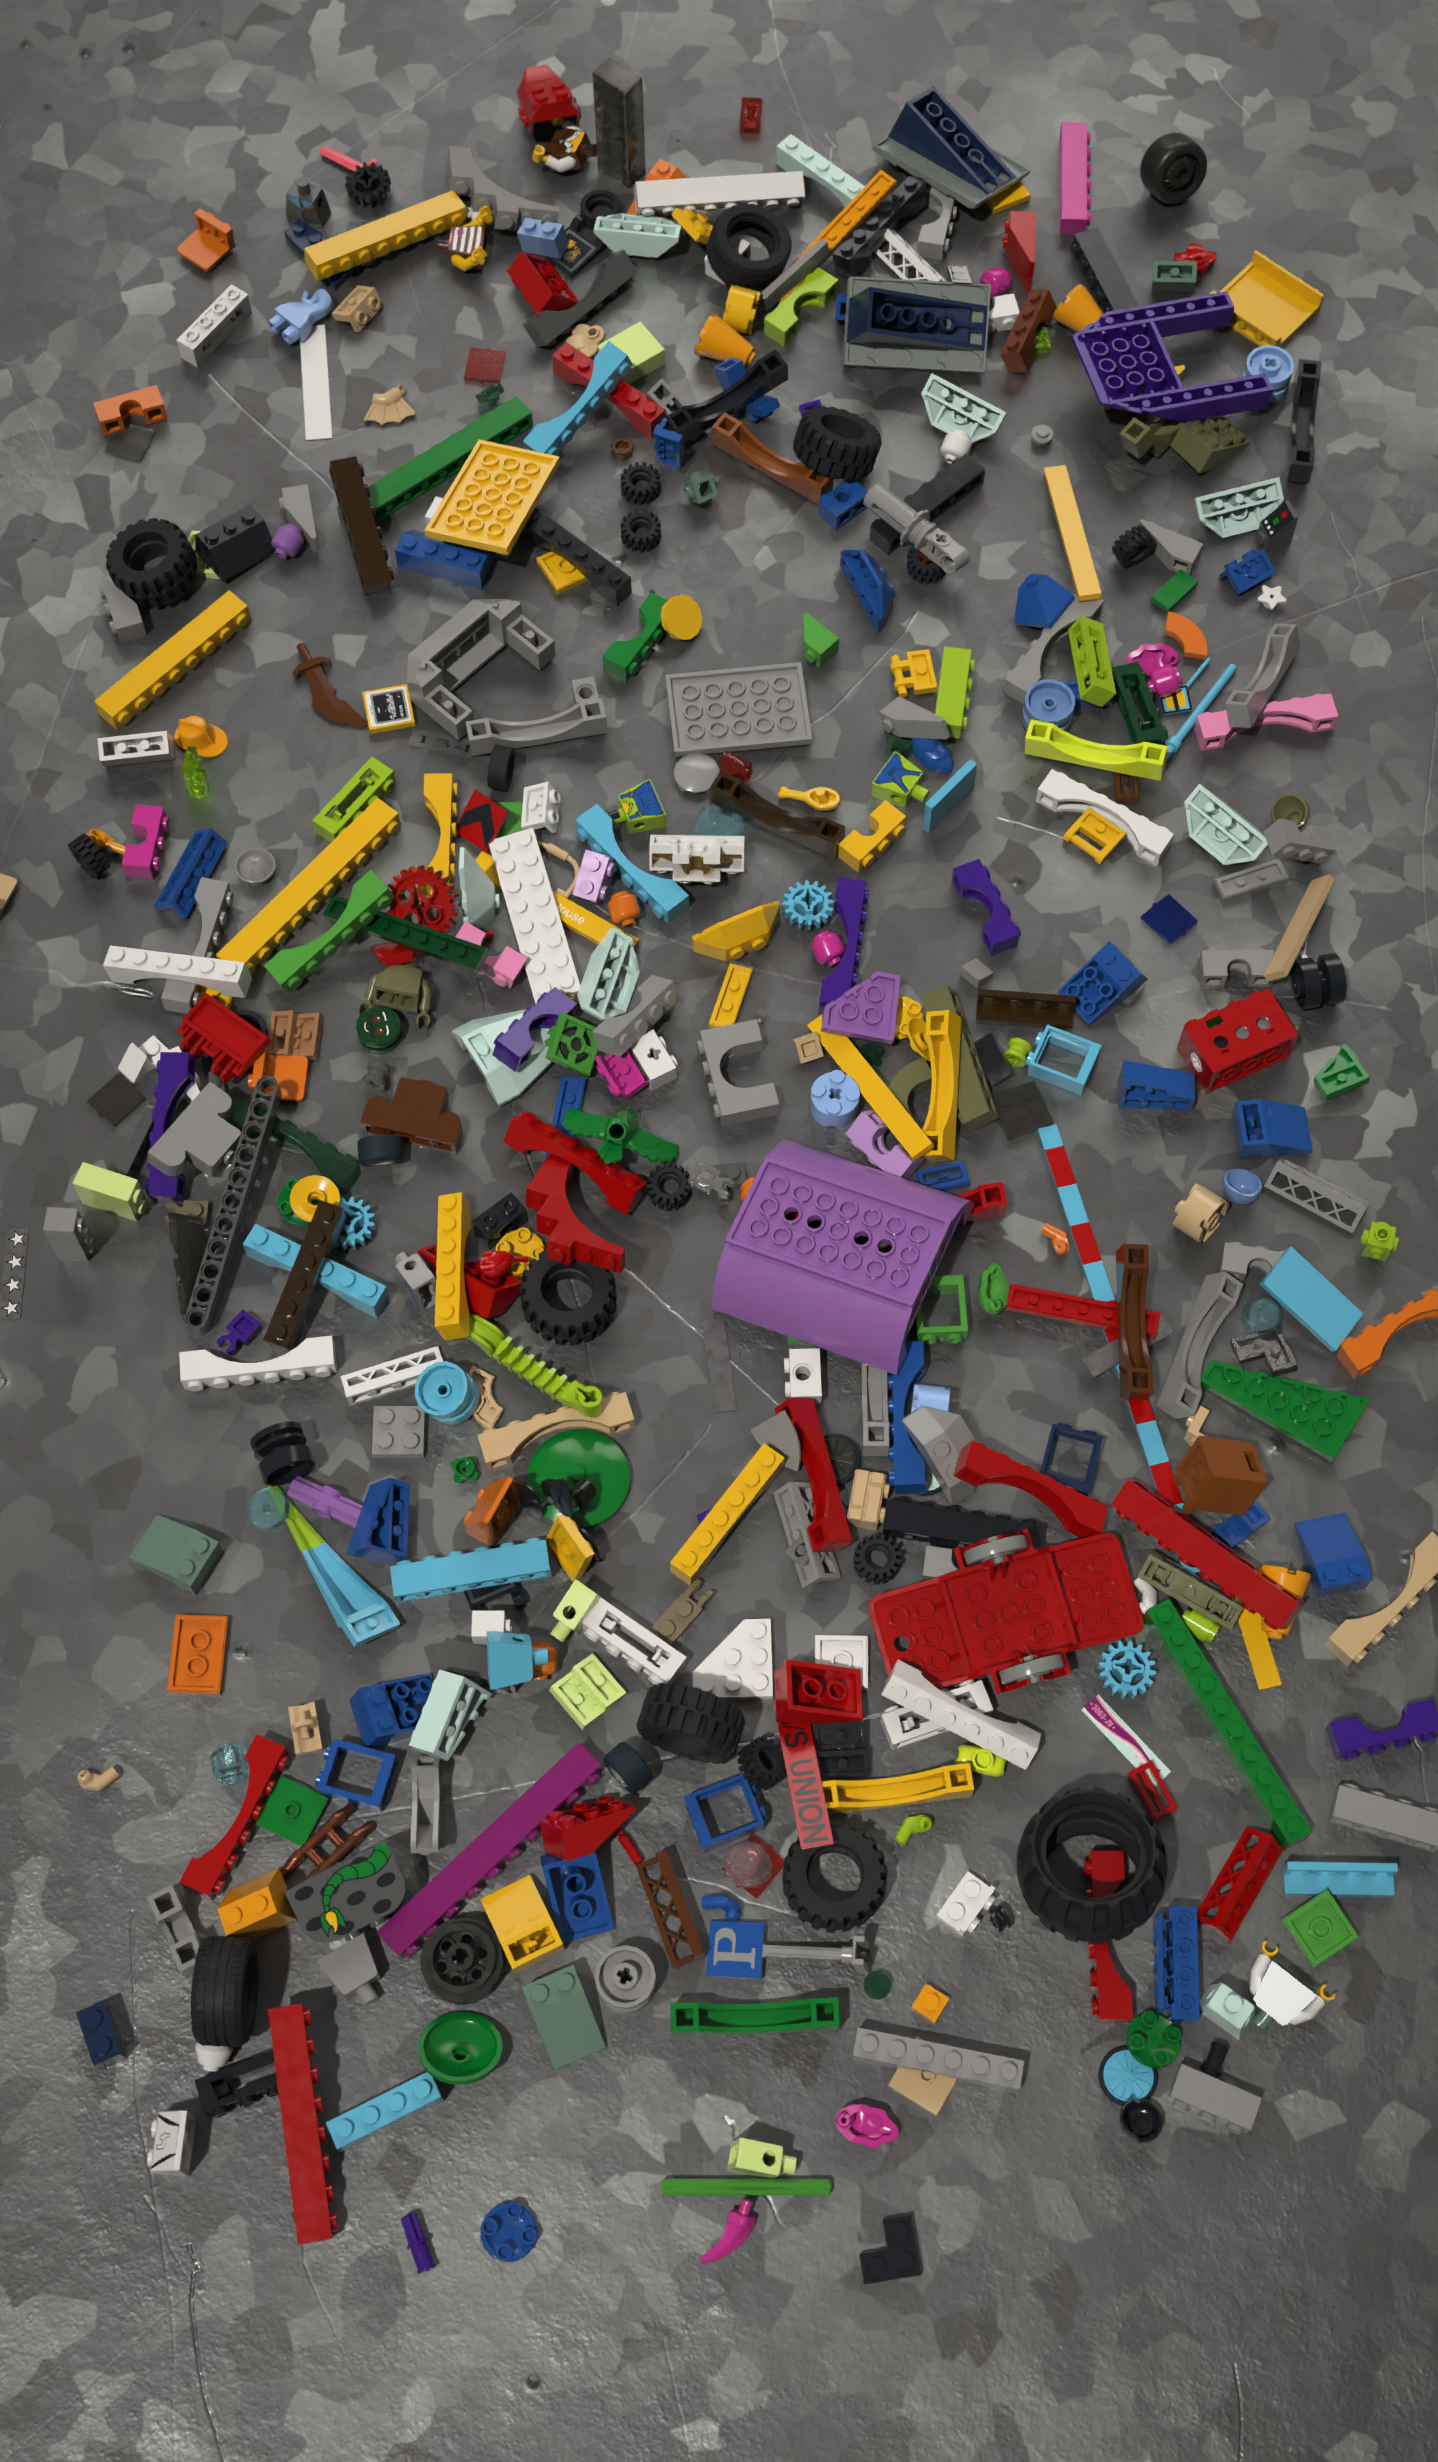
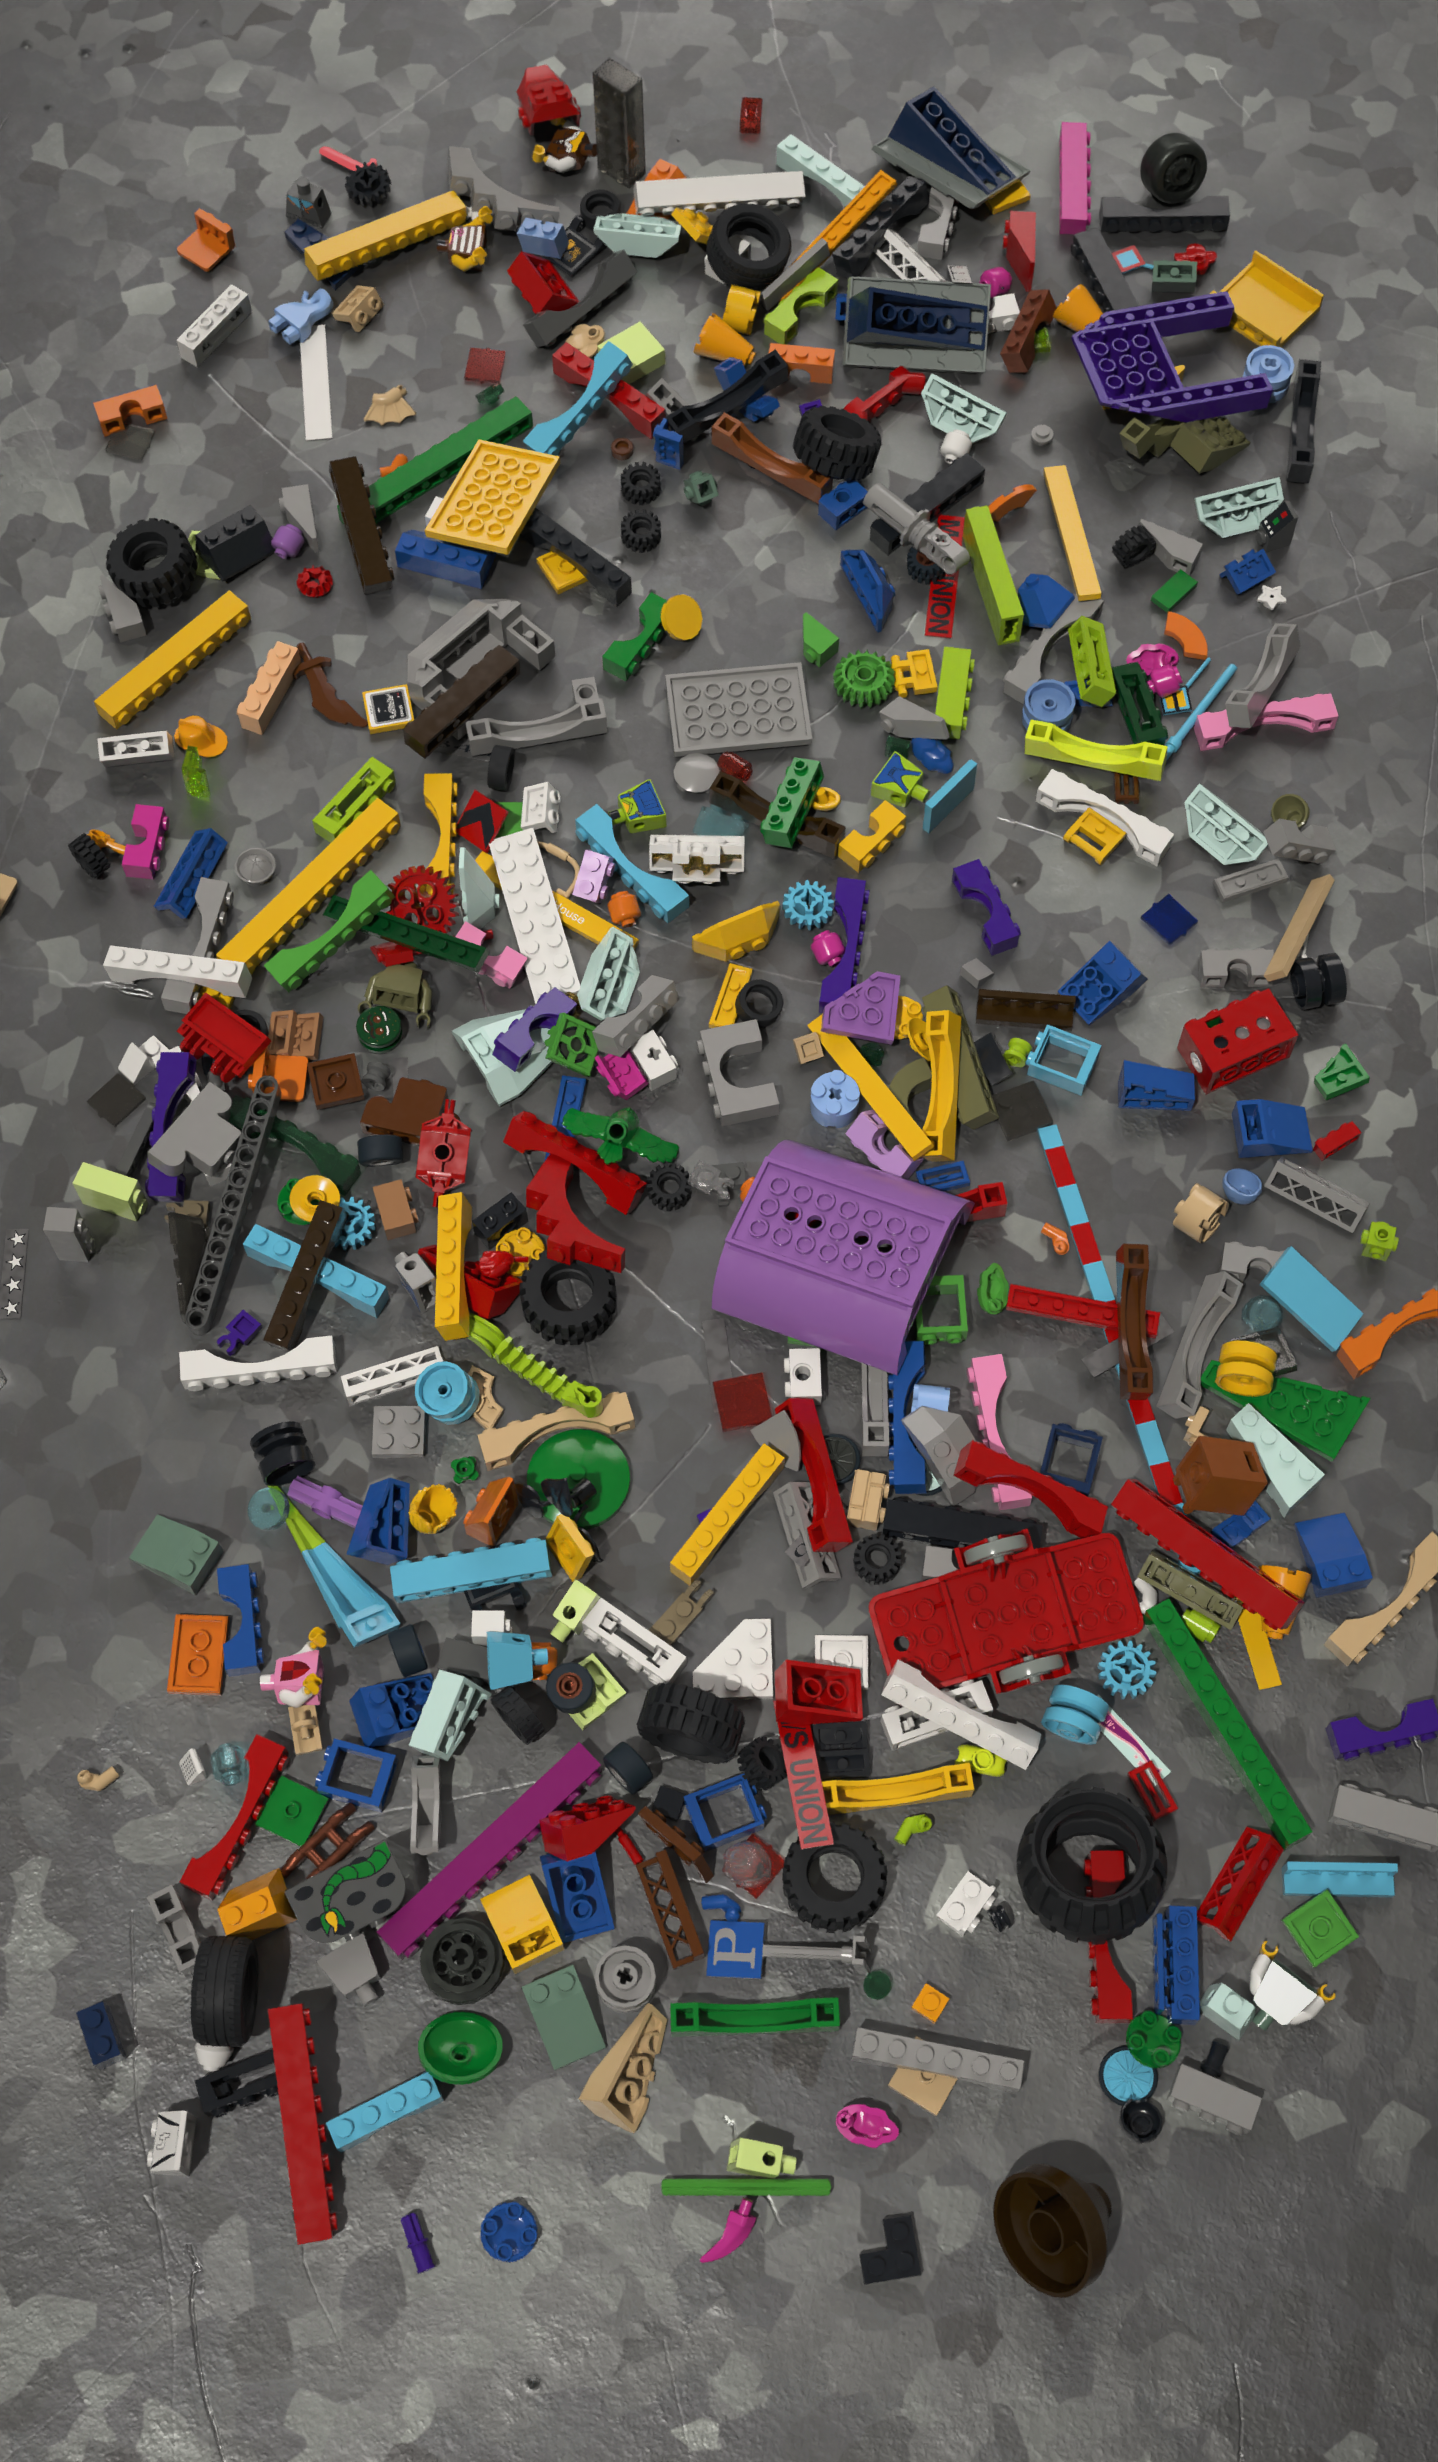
none -> white slope [179,1748,207,1786]
none -> blue arch [217,1564,264,1677]
none -> light nougat brick [237,641,301,735]
none -> torso [260,1627,327,1708]
none -> red gear [296,565,333,597]
none -> reddish brown plate [307,1053,365,1110]
none -> medium nougat piece [373,1179,419,1240]
none -> orange arm [380,454,408,477]
none -> black wheel [388,1624,428,1677]
none -> dark brown brick [403,645,520,759]
none -> yellow hair [408,1484,458,1534]
none -> red plate [415,1099,472,1208]
none -> black tyre [490,1686,544,1745]
none -> black wheel [546,1662,596,1714]
none -> tan wedge [579,2003,667,2133]
none -> reddish brown wing [638,1806,714,1884]
none -> black tile [651,1785,686,1821]
none -> clear red tile [712,1372,772,1432]
none -> black tyre [735,979,783,1028]
none -> green brick [760,757,824,848]
none -> orange arch [769,343,835,384]
none -> bright green gear [833,649,895,708]
none -> red plate [844,366,926,421]
none -> red sticker [925,515,965,638]
none -> lime brick [963,505,1024,646]
none -> bright pink arch [967,1354,1032,1511]
none -> orange tile [988,484,1037,522]
none -> dark brown cone [993,2164,1112,2298]
none -> medium azure wheel [1041,1684,1109,1745]
none -> black arch [1099,196,1230,232]
none -> piece [1112,245,1153,274]
none -> yellow wheel [1215,1340,1277,1397]
none -> light aqua wedge [1226,1403,1325,1518]
none -> red piece [1313,1121,1362,1161]

